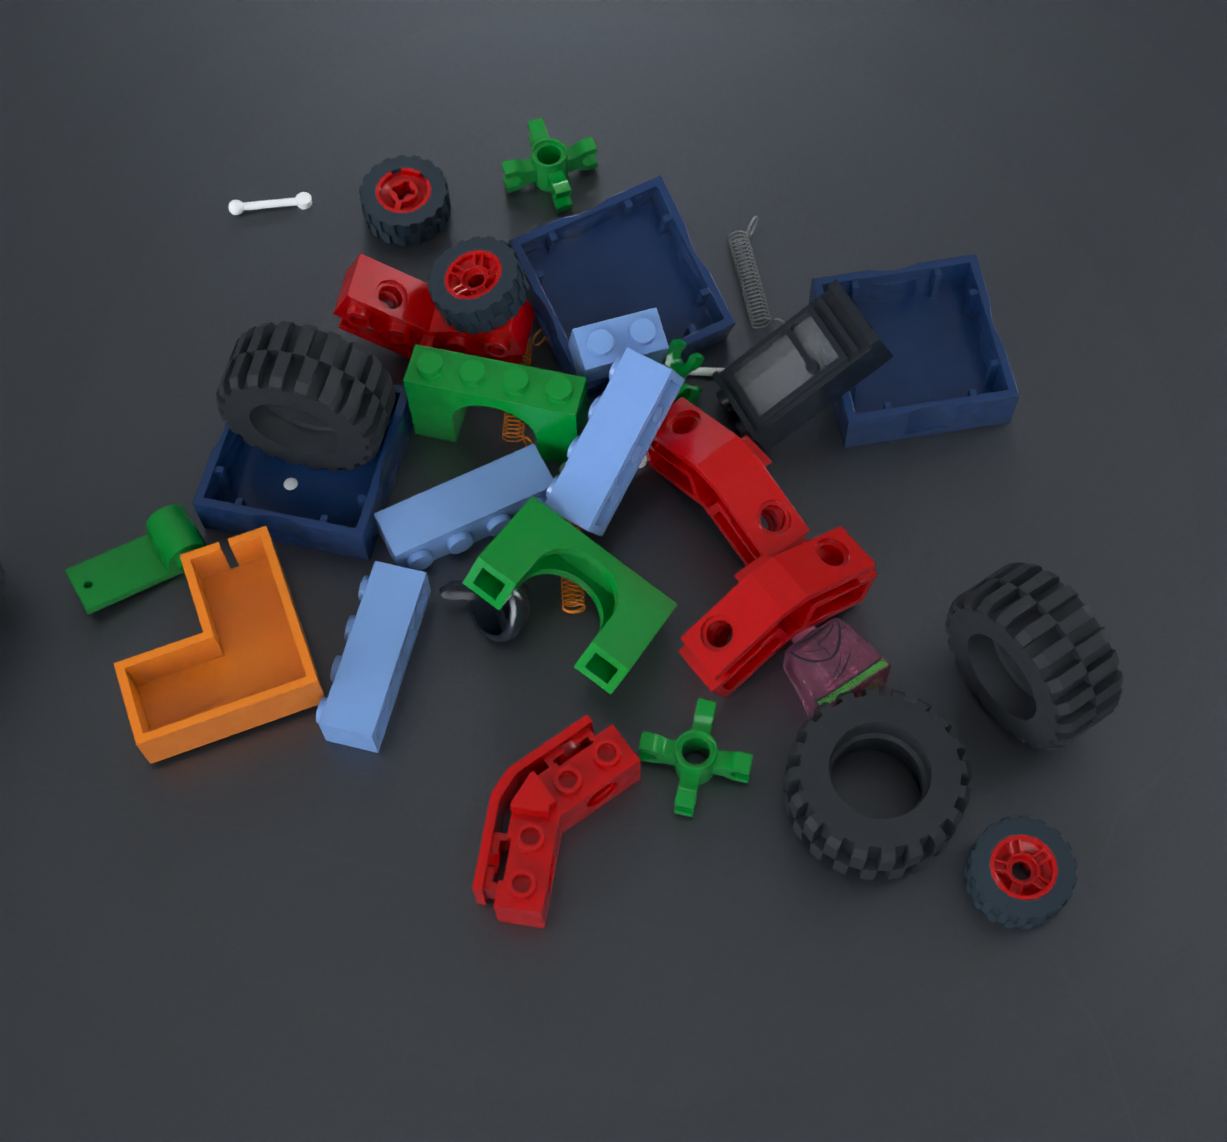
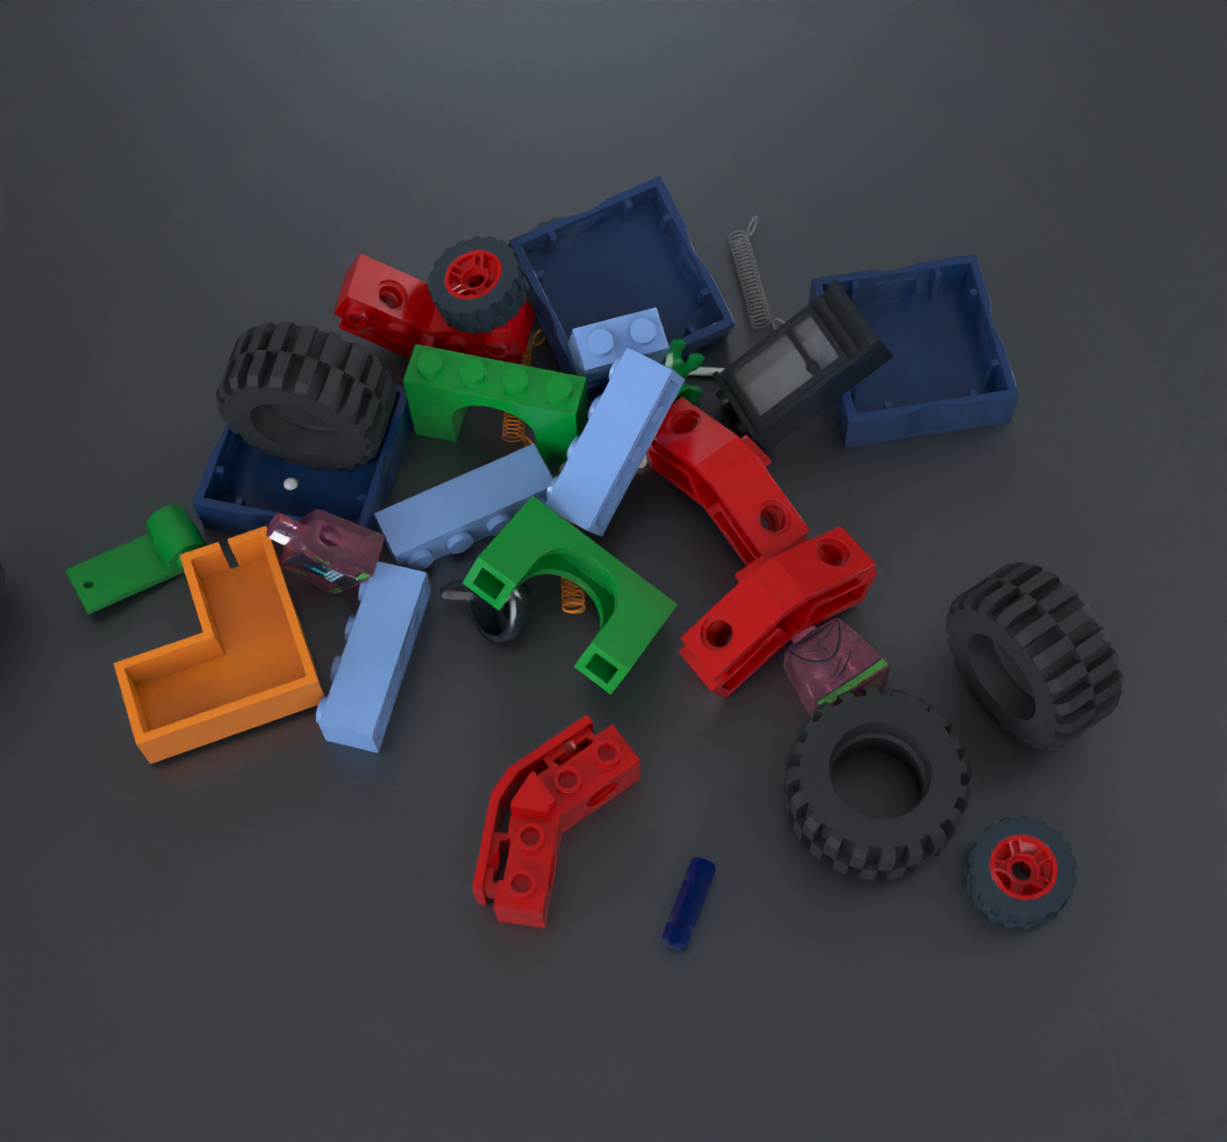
white hinge [228,192,312,215] -> none
black wheel [359,155,451,246] -> none
green pin [501,117,598,213] -> none
green pin [638,698,753,817] -> none
none -> clear pink torso [266,509,385,596]
none -> clear blue axle [662,857,716,951]

